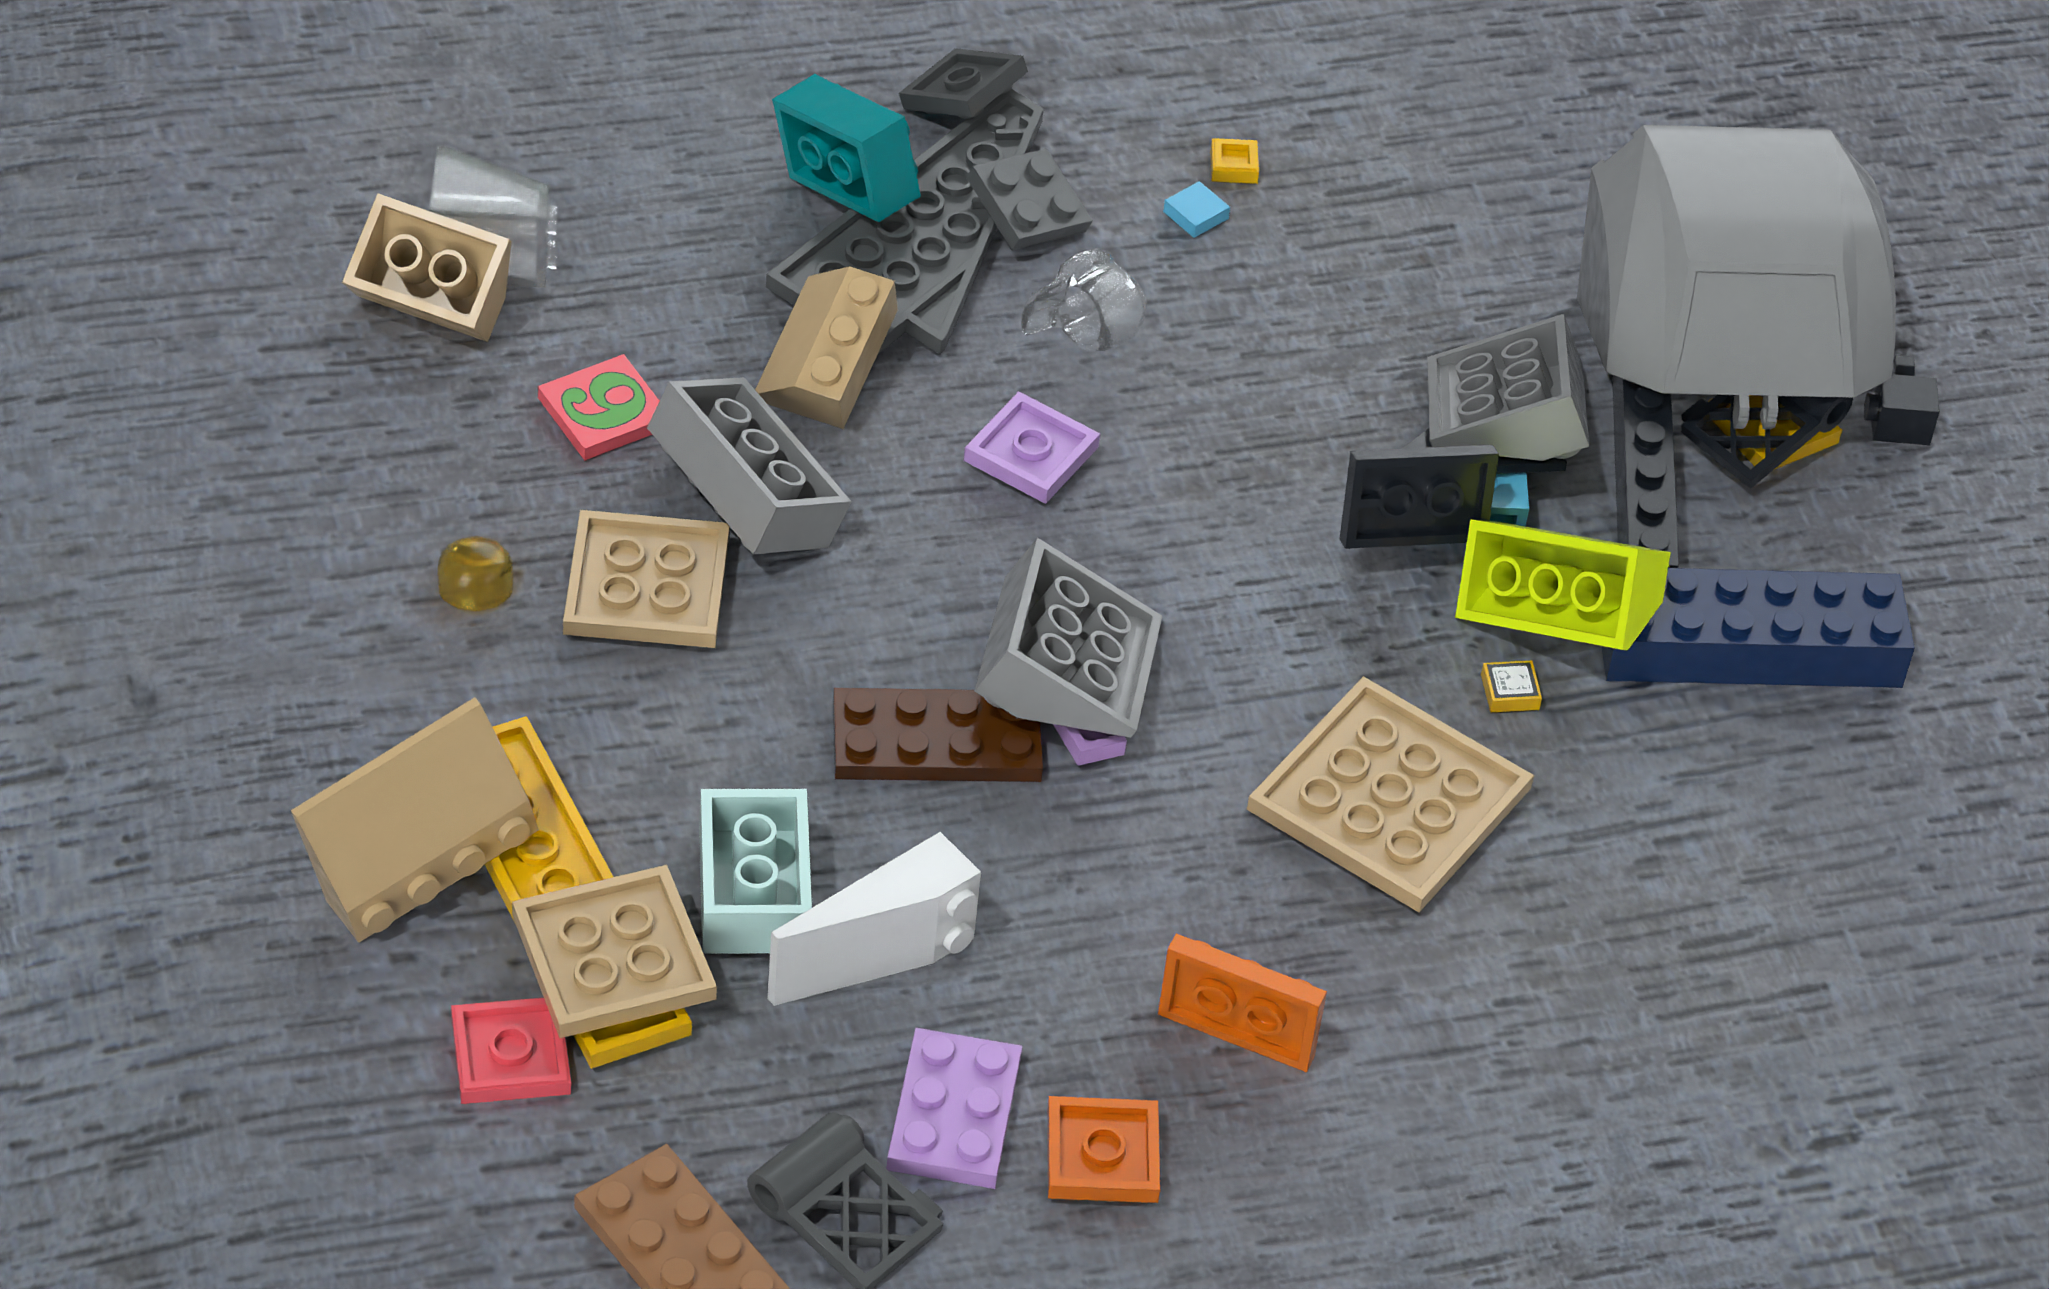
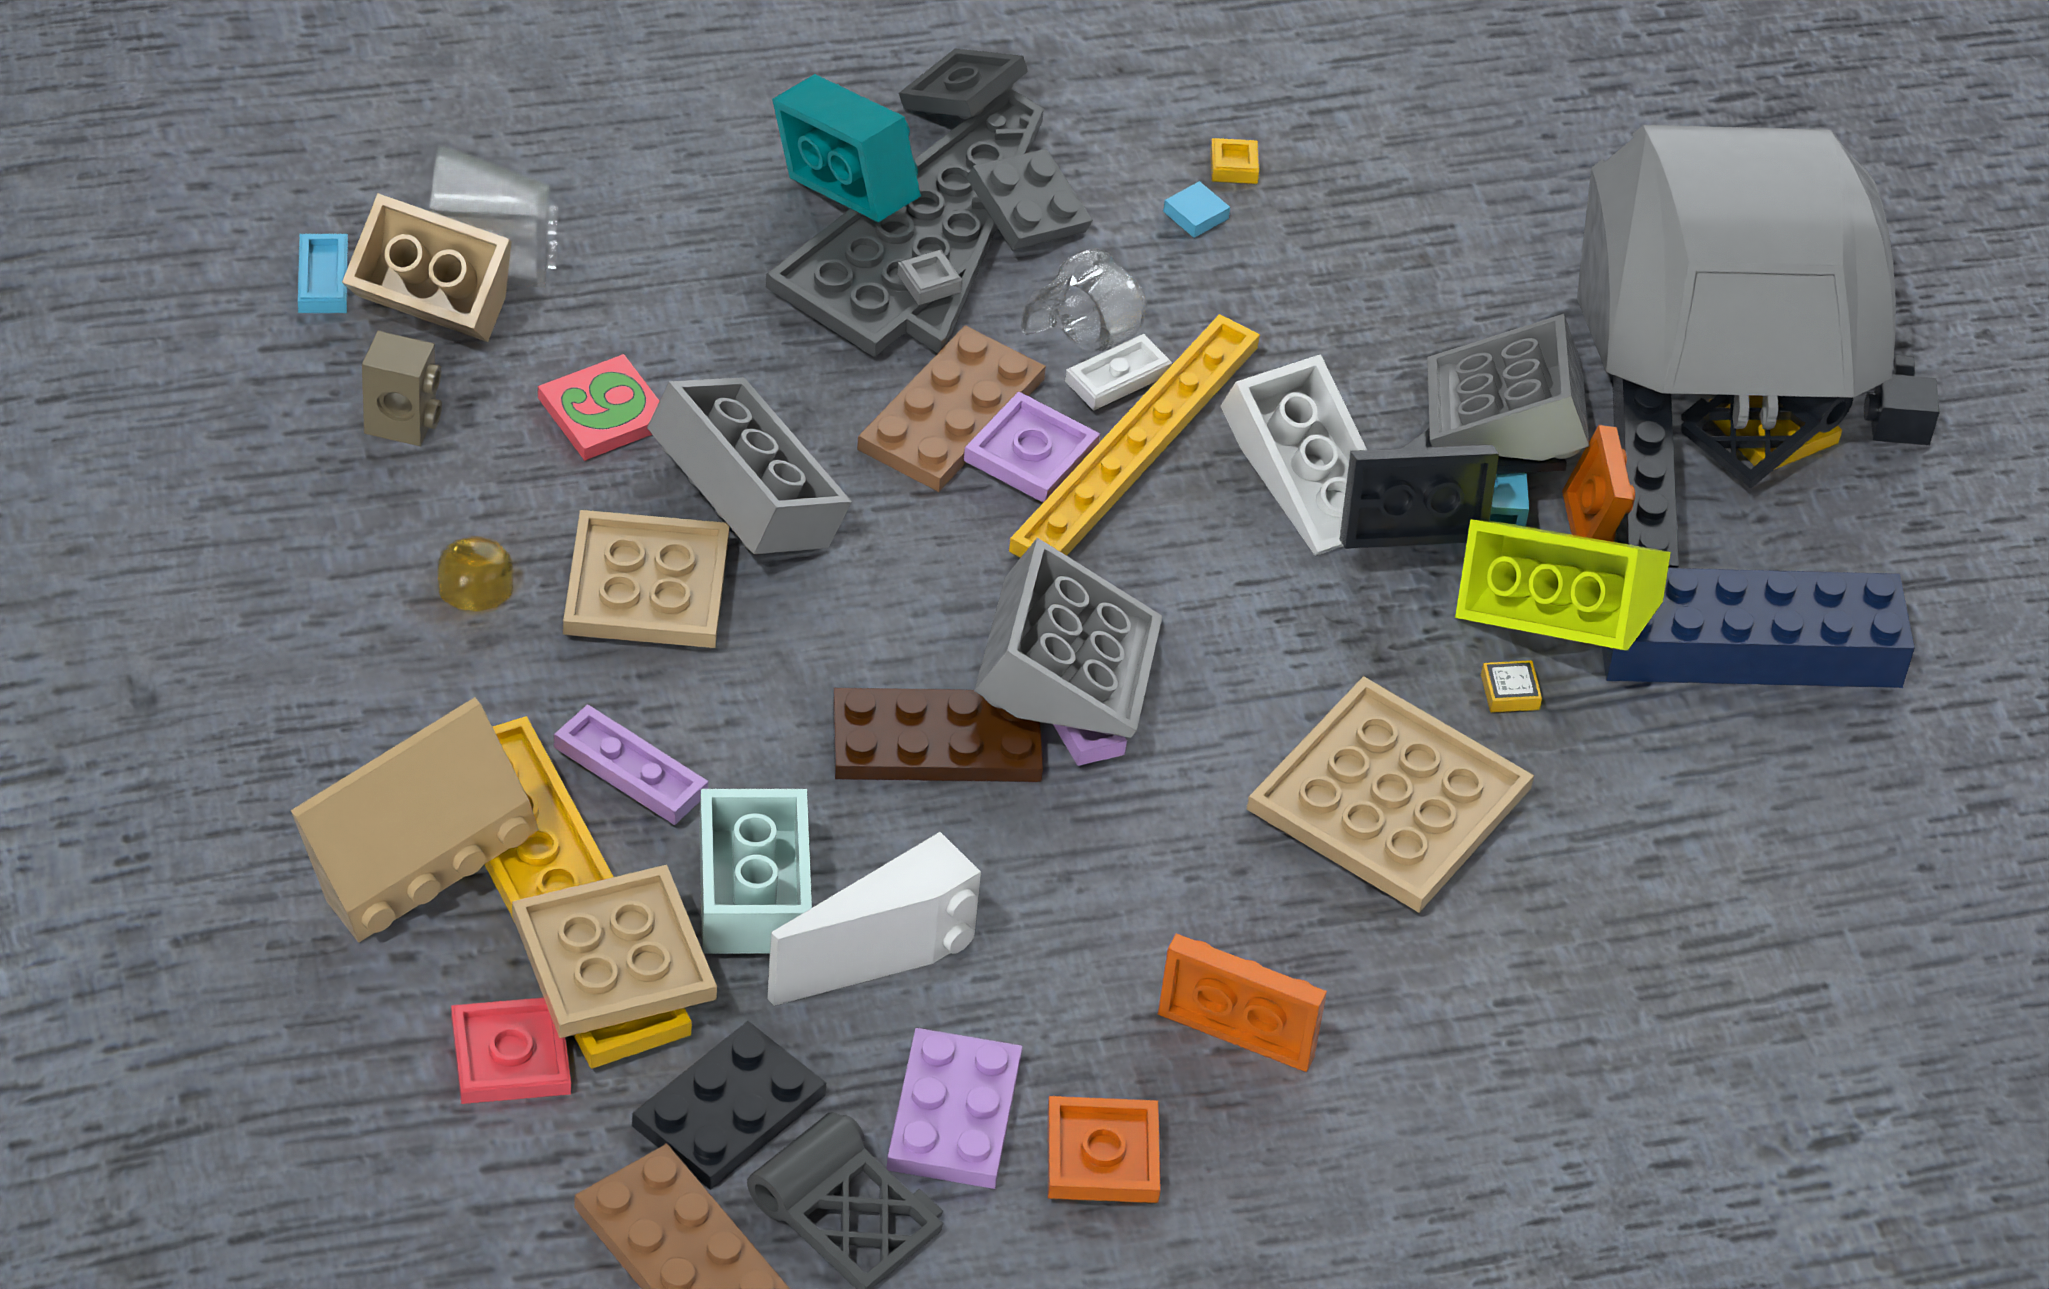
tan slope [755,266,898,429] -> none
none -> medium azure tile [298,234,348,313]
none -> dark tan brick [362,331,442,447]
none -> lavender plate [554,704,708,825]
none -> black plate [632,1021,826,1190]
none -> medium nougat plate [857,325,1046,492]
none -> light grey tile [897,249,962,305]
none -> yellow plate [1009,314,1260,558]
none -> white plate [1065,334,1172,411]
none -> white slope [1220,354,1367,556]
none -> orange plate [1562,425,1635,542]

